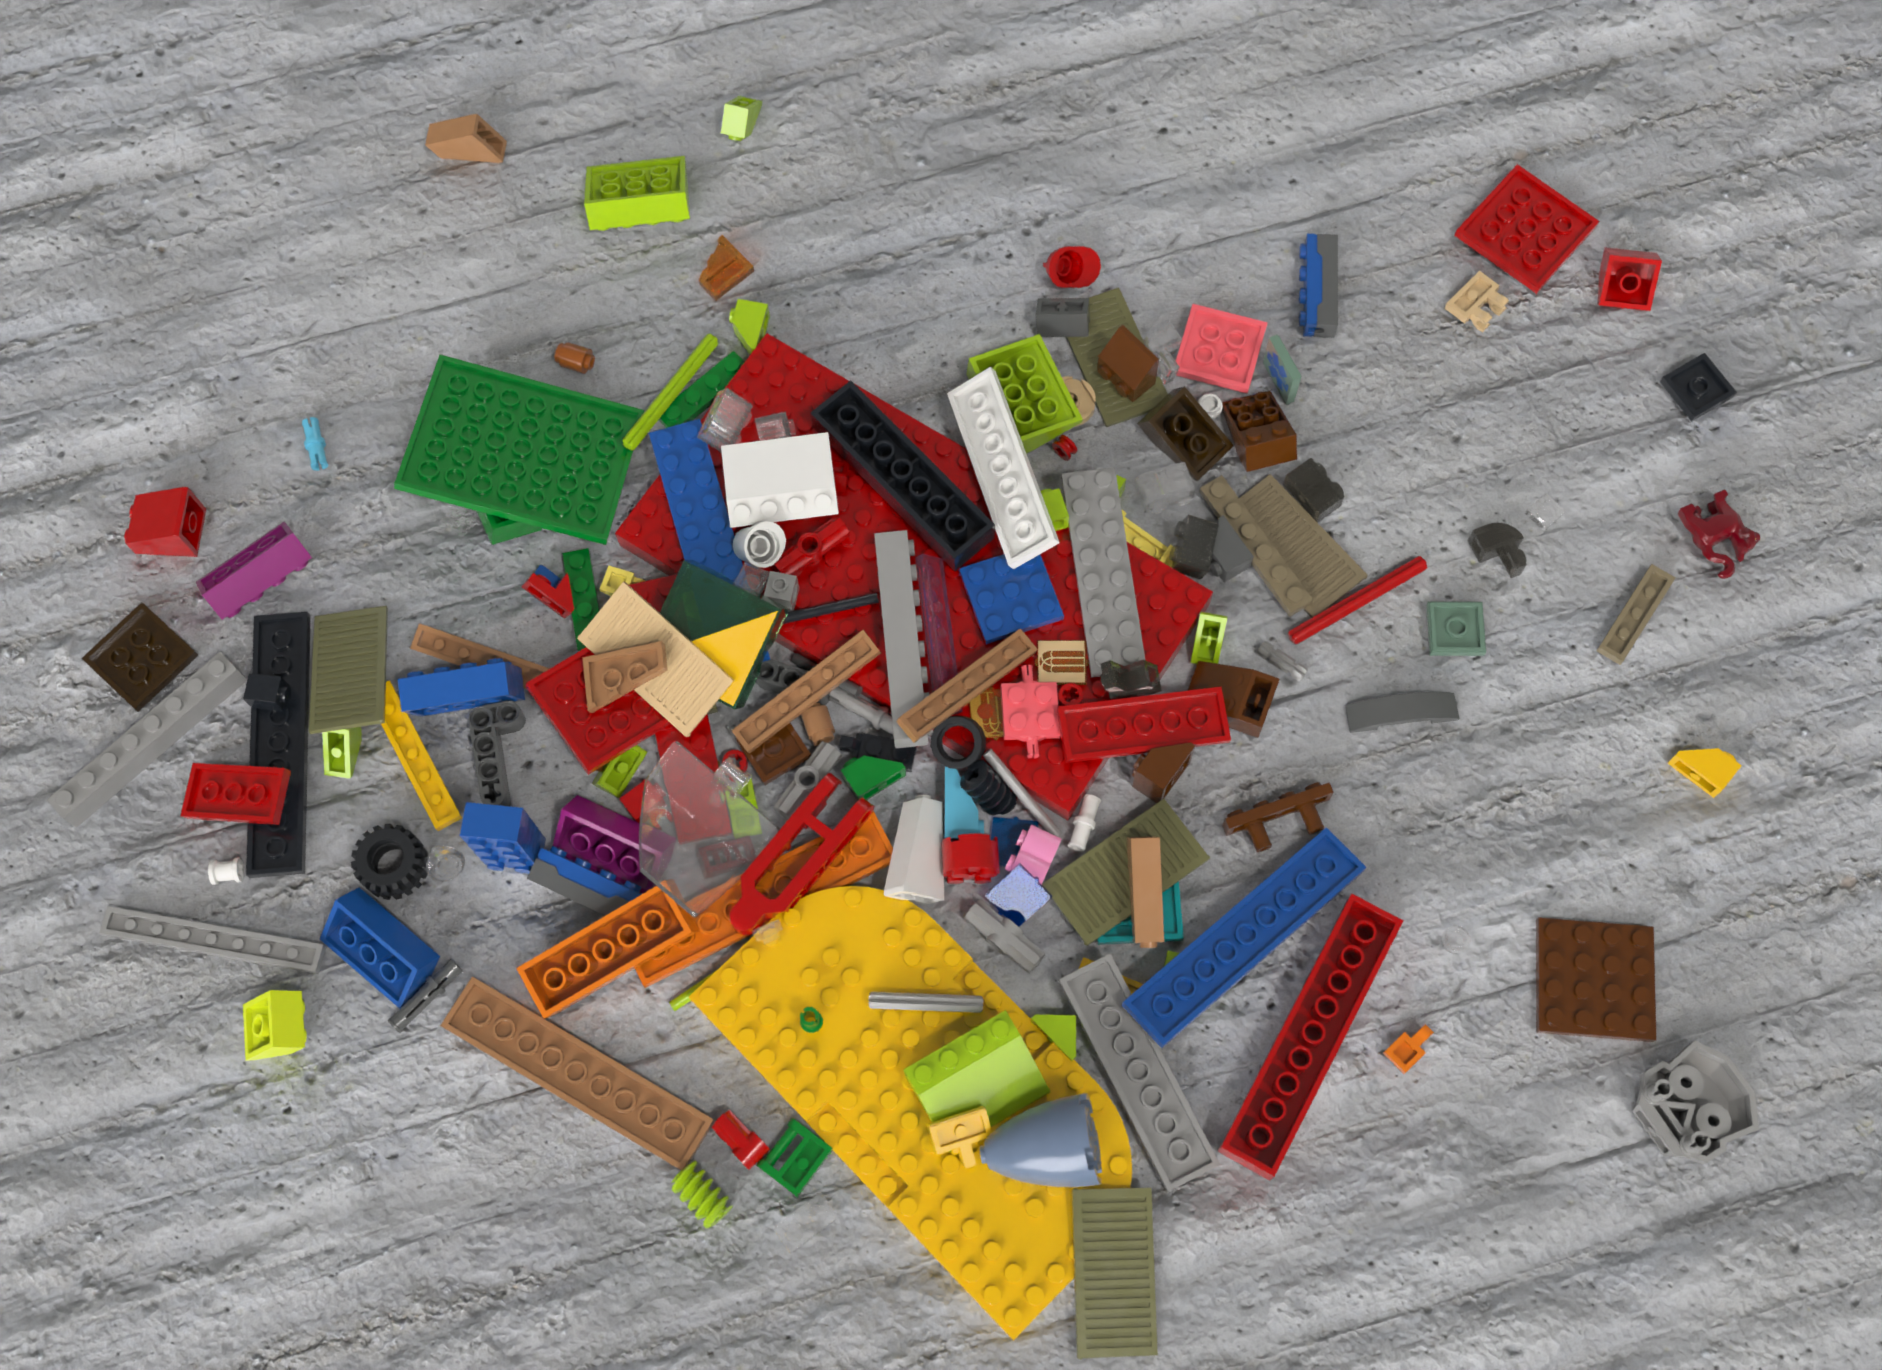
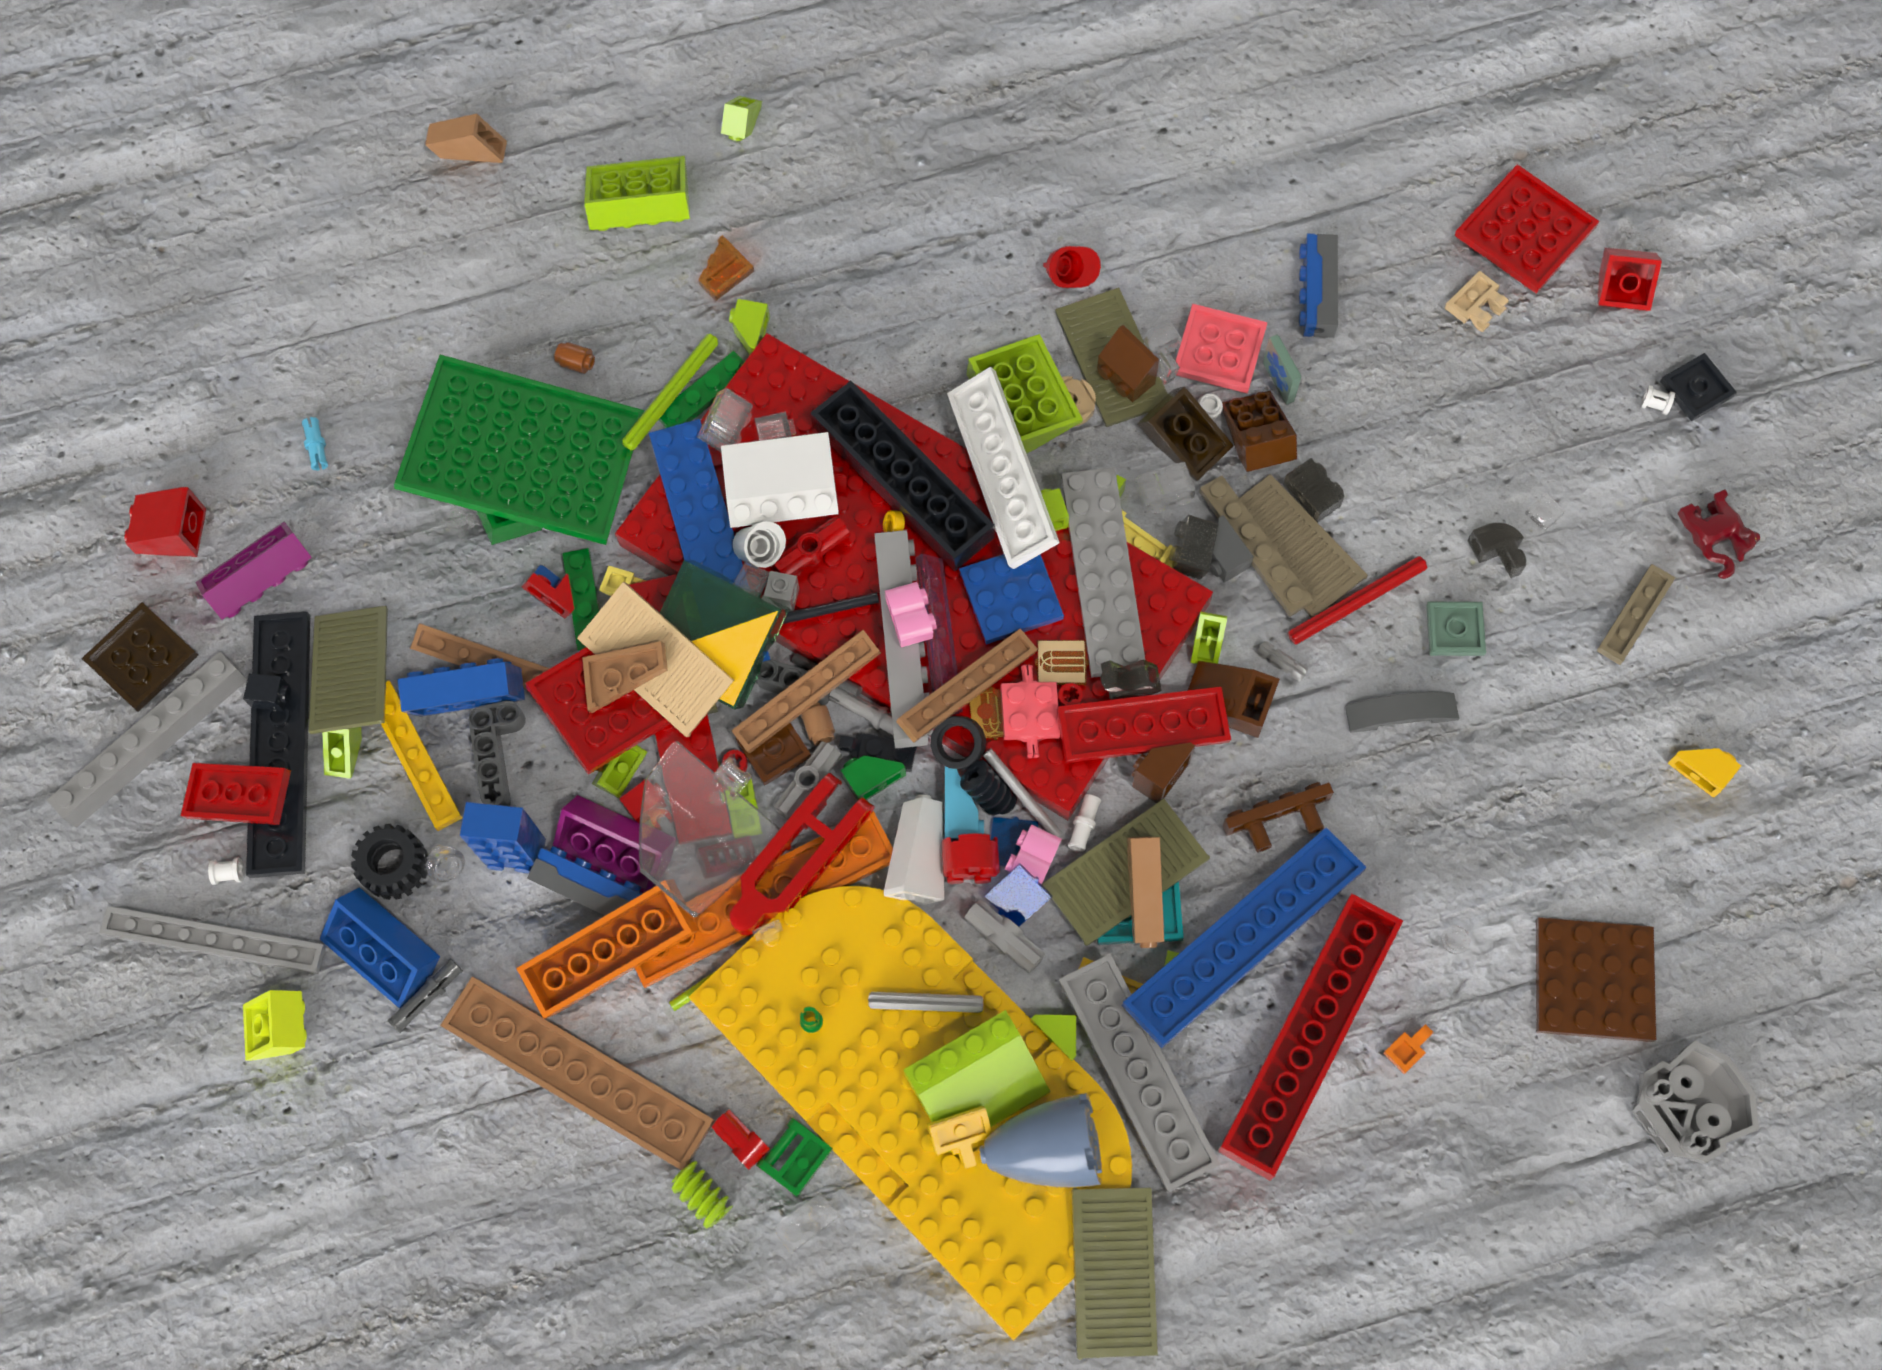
dark grey hinge [1035,298,1090,337] -> none
red bush [1052,435,1078,461] -> none
none -> yellow tile [883,510,905,532]
none -> bright pink brick [885,582,937,648]
none -> white bush [1641,385,1675,415]

